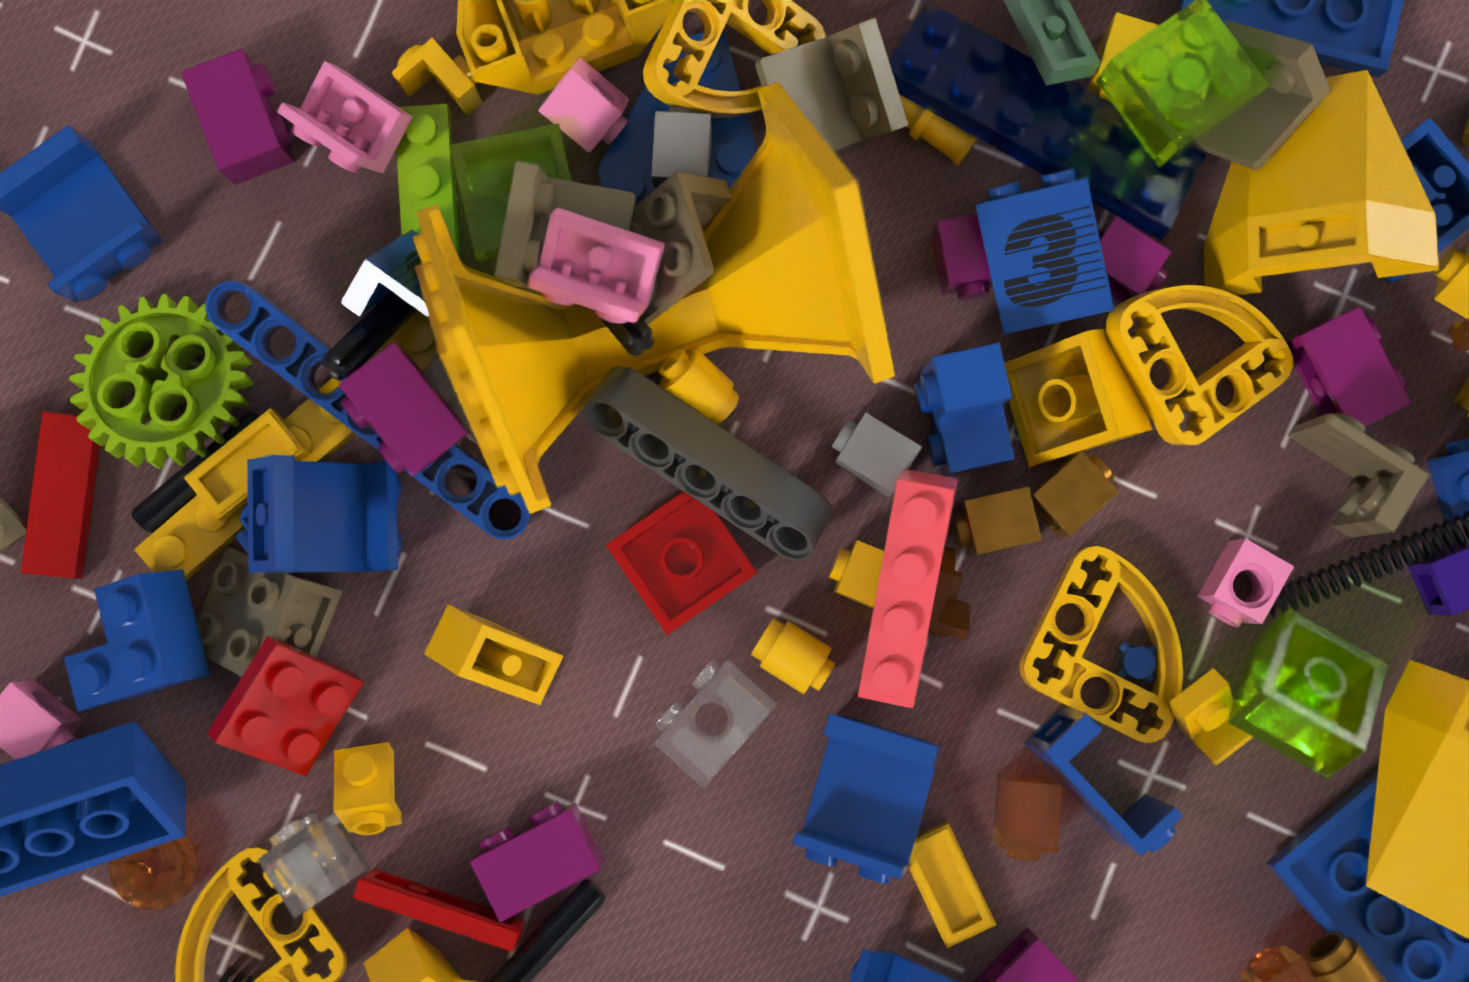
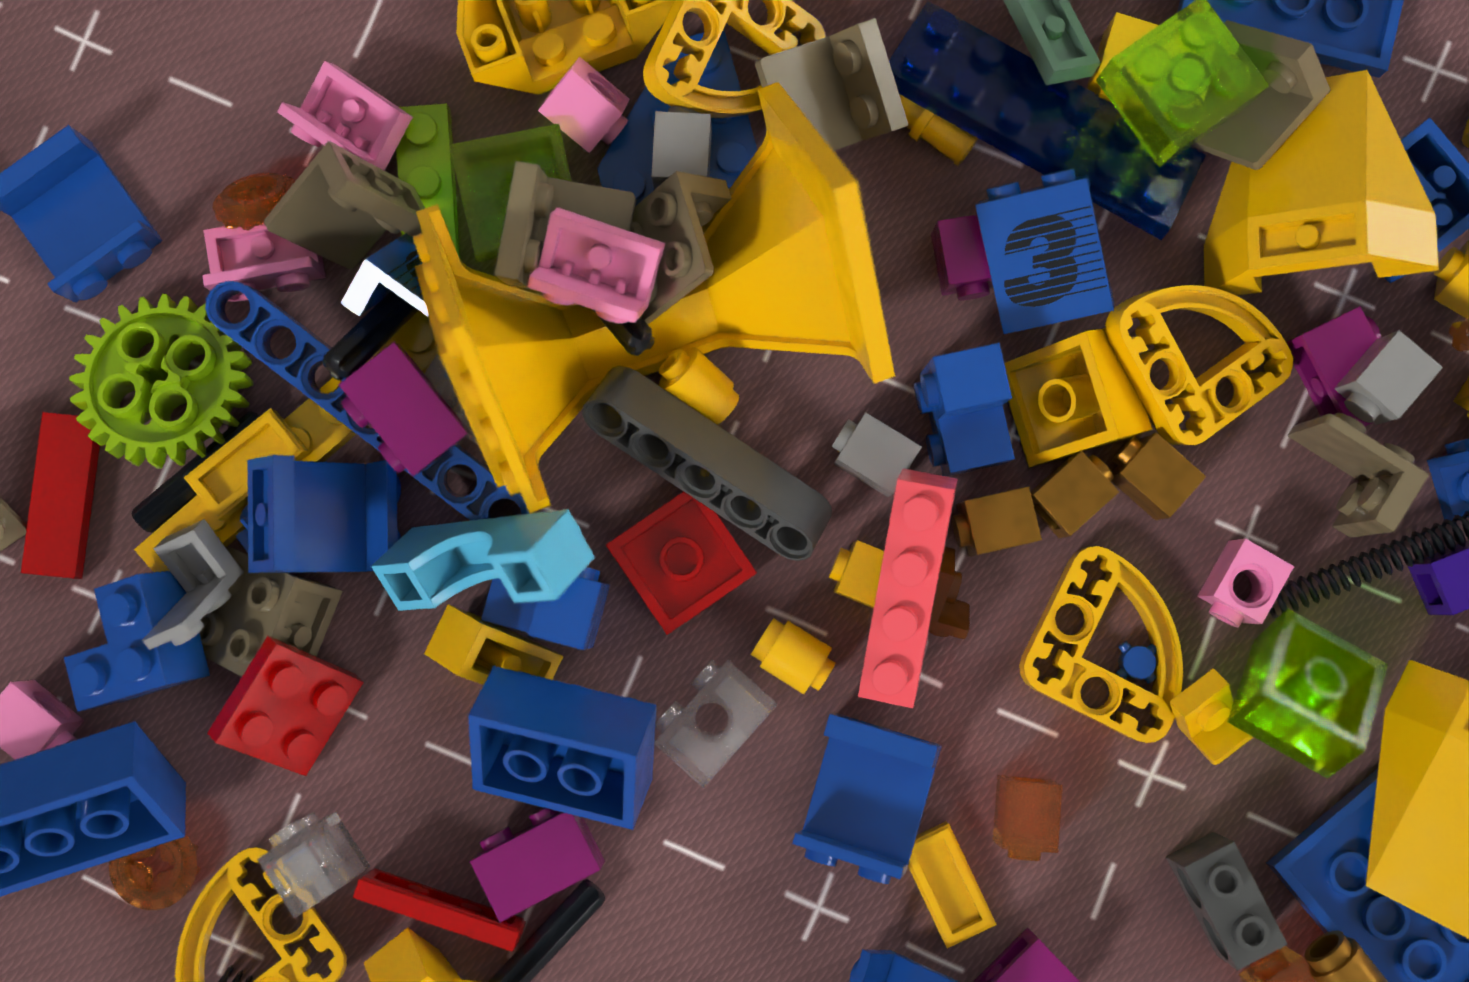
magenta brick [181,48,295,185] -> none
yellow bracket [333,742,402,835] -> none
yellow bracket [392,38,483,116] -> none
blue panel [1024,706,1183,856] -> none
magenta brick [1099,216,1172,302] -> none
none -> light grey bracket [142,519,243,650]
none -> bright pink bracket [202,219,326,302]
none -> clear orange gear [212,173,296,231]
none -> dark tan bracket [264,140,425,269]
none -> medium azure arch [371,509,594,611]
none -> blue brick [468,666,657,830]
none -> blue brick [481,567,610,650]
none -> pearl gold brick [1111,432,1206,521]
none -> dark grey brick [1166,832,1288,971]
none -> light grey brick [1334,330,1443,425]

